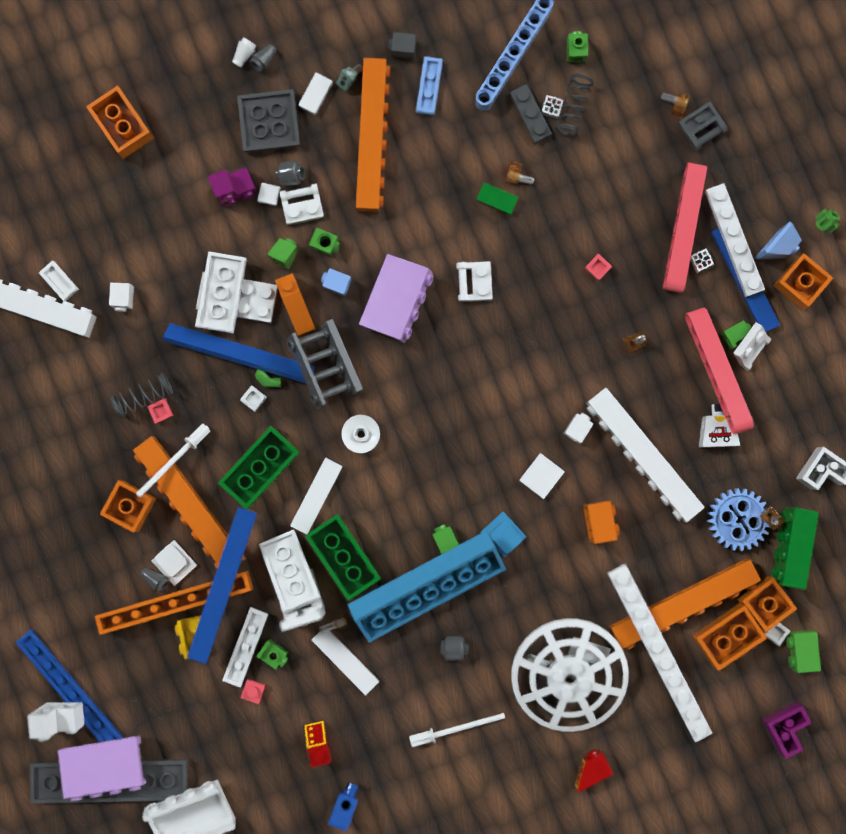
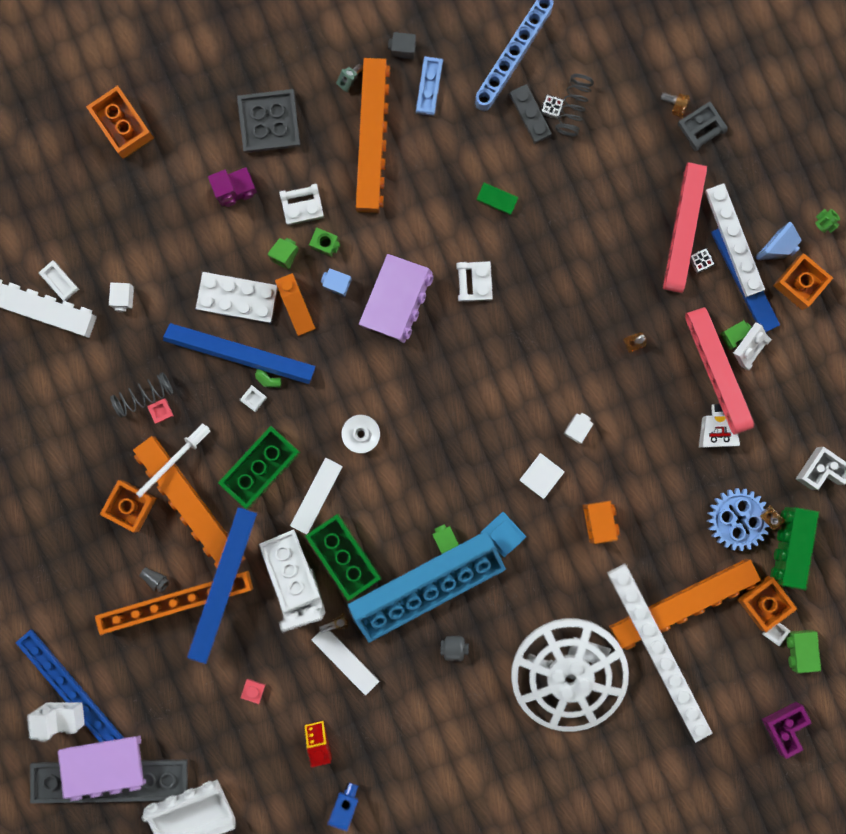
white piece [151,540,197,586] -> none
yellow bracket [175,615,201,659] -> none
white tile [195,251,247,334] -> none
white plate [222,607,269,687] -> none
white cone [232,37,256,68] -> none
dark grey cone [250,44,277,72] -> none
bright green brick [256,639,289,670] -> none
white tile [257,183,281,206] -> none
dark grey head [275,161,305,186] -> none
dark grey fence [287,319,363,409] -> none
white tile [298,73,333,115] -> none
white piece [409,713,505,748] -> none
clear orange piece [505,161,534,185] -> none
bright green brick [567,31,588,62] -> none
red slope [575,749,613,792] -> none
coral plate [584,254,612,281] -> none
white brick [586,388,705,522] -> none
orange brick [692,603,767,671] -> none

